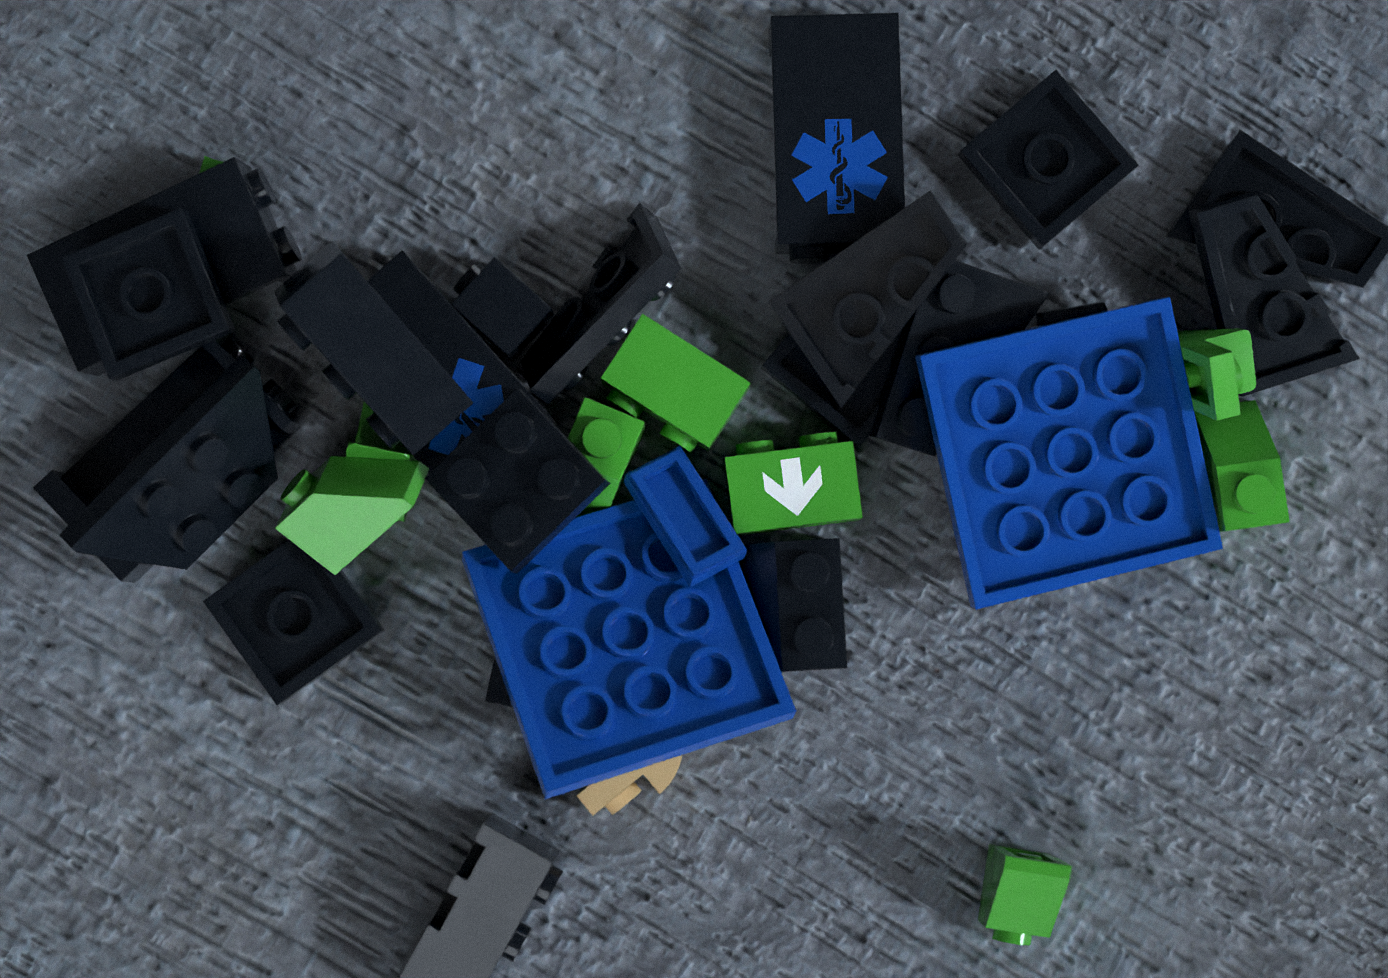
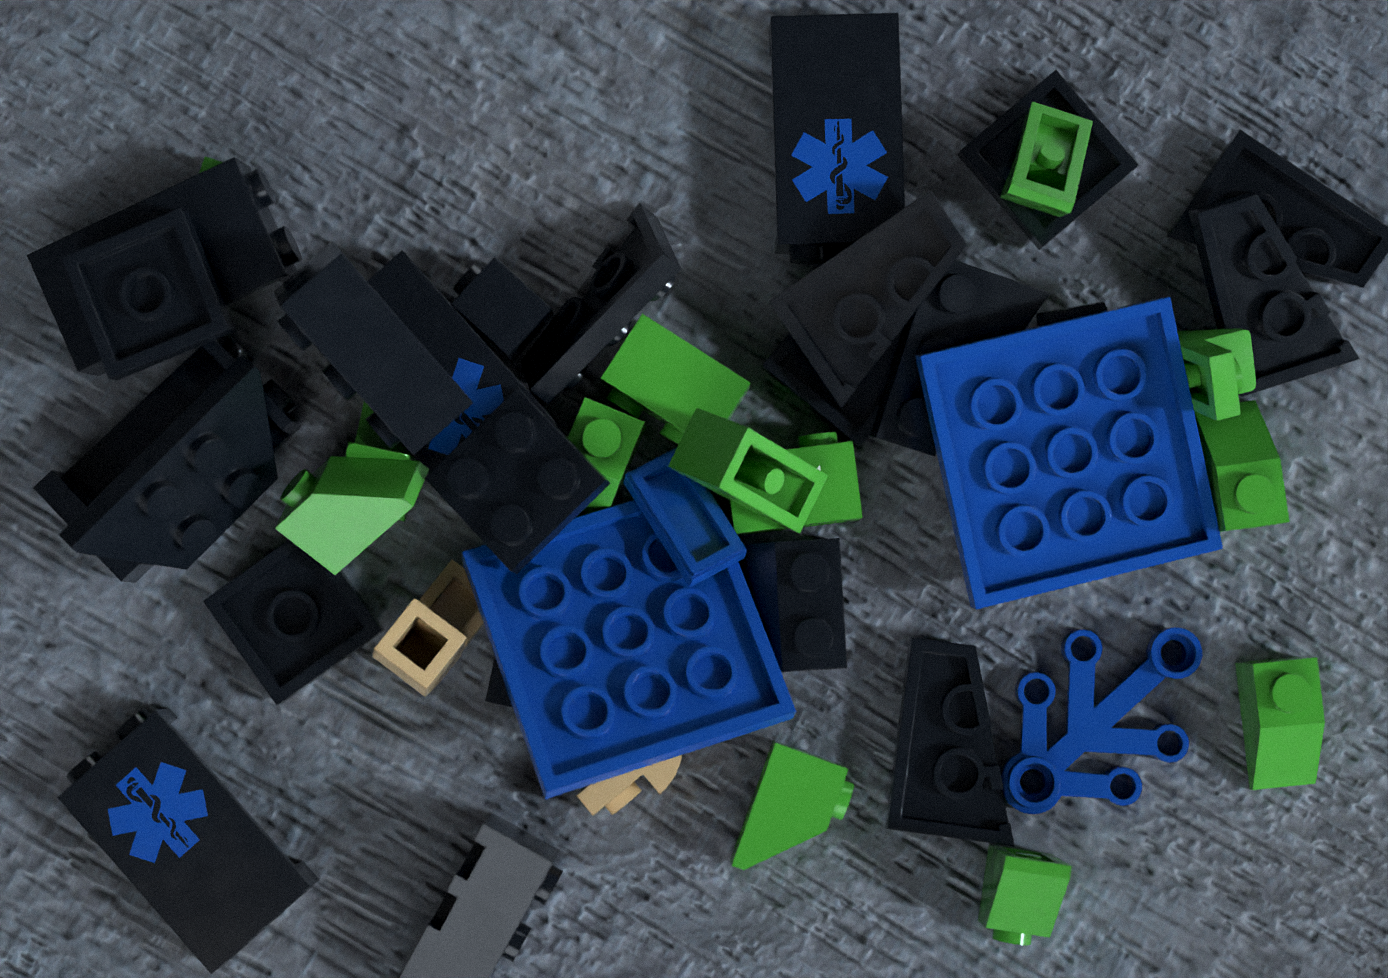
none -> black panel [57,708,319,974]
none -> tan brick [373,559,484,697]
none -> bright green slope [668,408,828,534]
none -> bright green slope [730,740,854,870]
none -> black wing [885,637,1015,846]
none -> bright green slope [1000,101,1093,217]
none -> blue plant [1001,628,1202,814]
none -> bright green slope [1235,656,1325,790]

